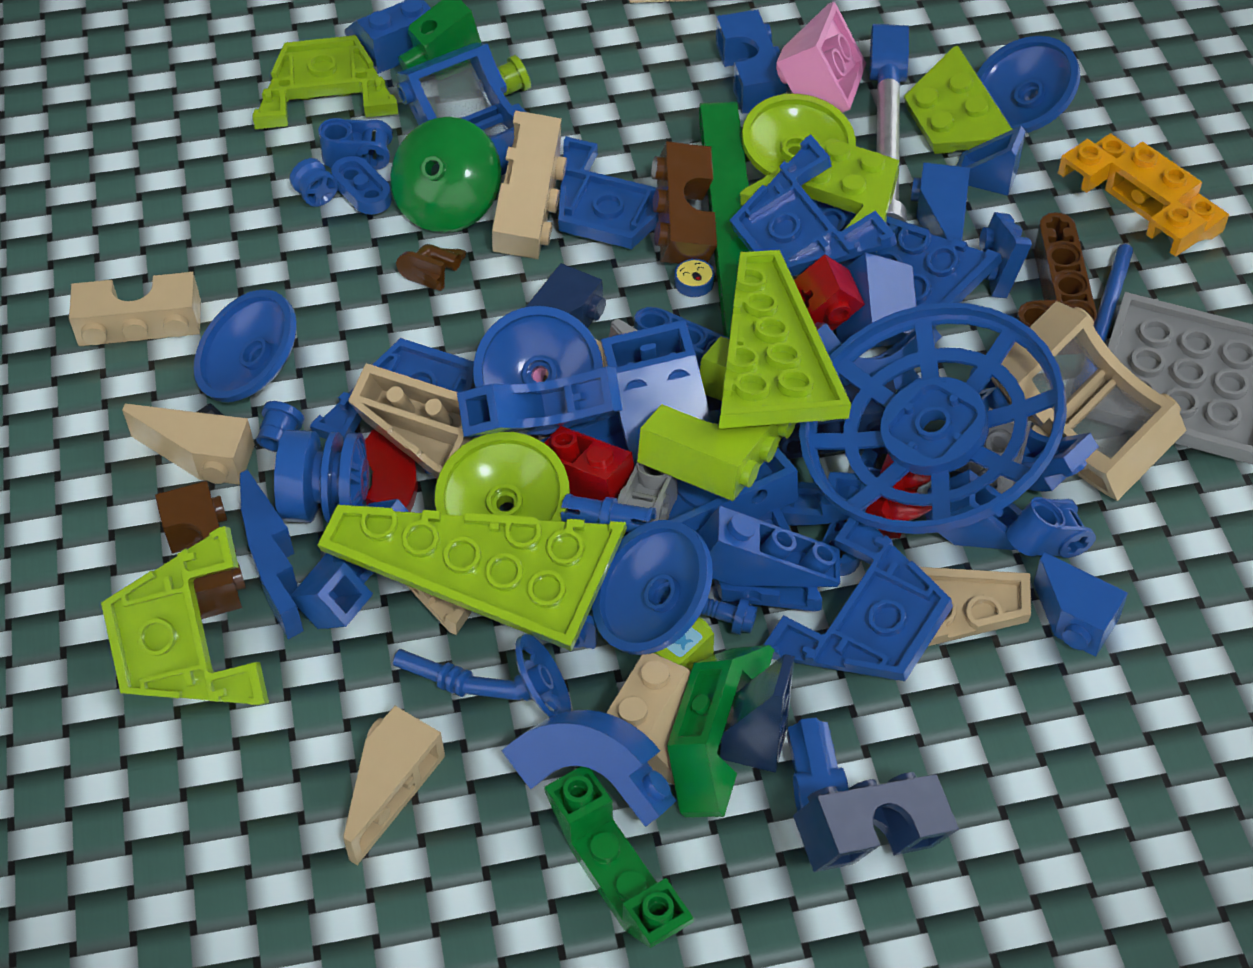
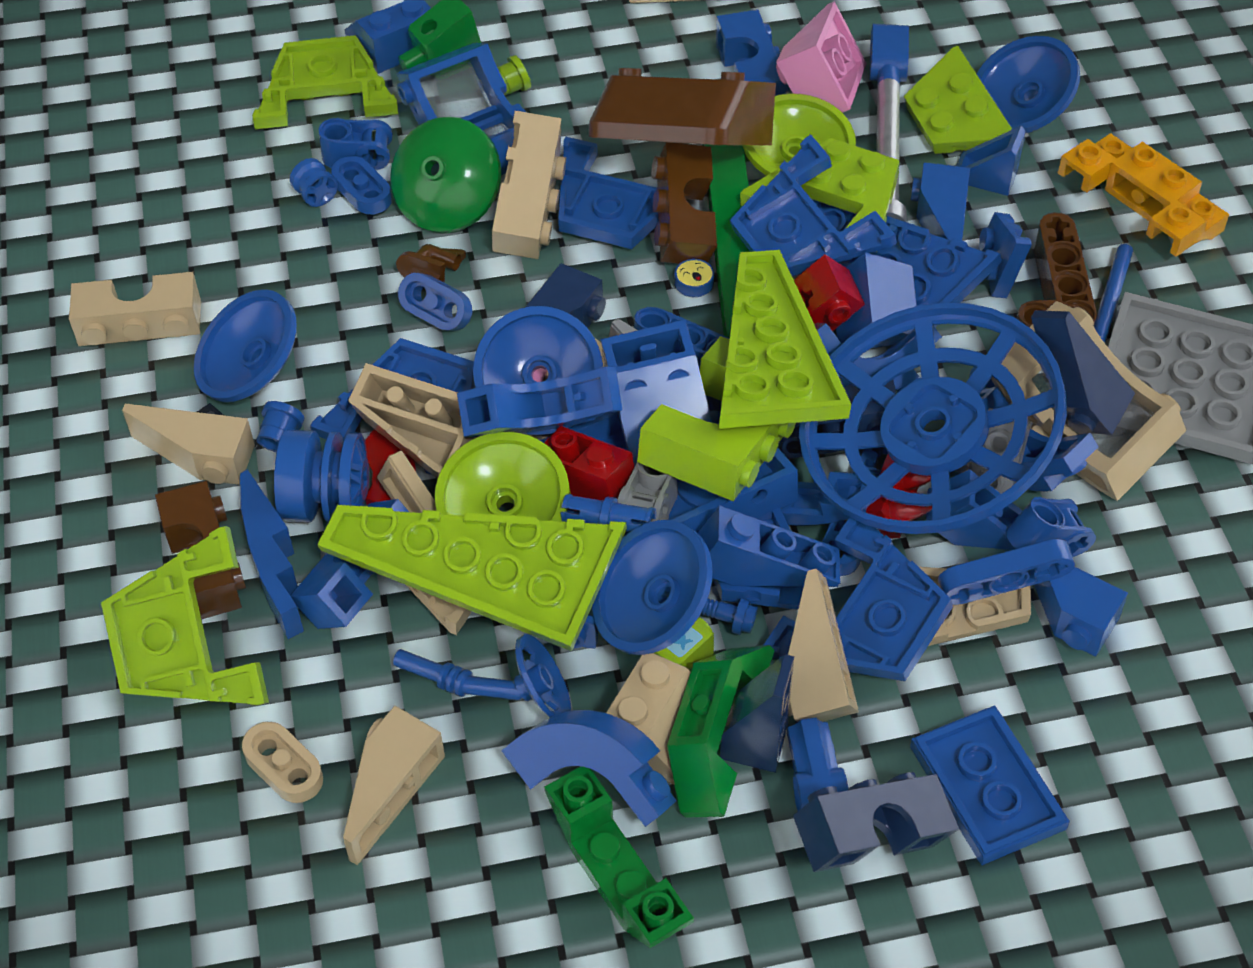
none -> tan plate [242,722,323,803]
none -> tan tile [377,450,436,513]
none -> blue plate [398,273,472,331]
none -> reddish brown windscreen [588,68,776,146]
none -> tan slope [788,568,859,722]
none -> blue tile [910,705,1070,866]
none -> blue beam [938,539,1075,605]
none -> dark blue slope [1031,310,1135,435]

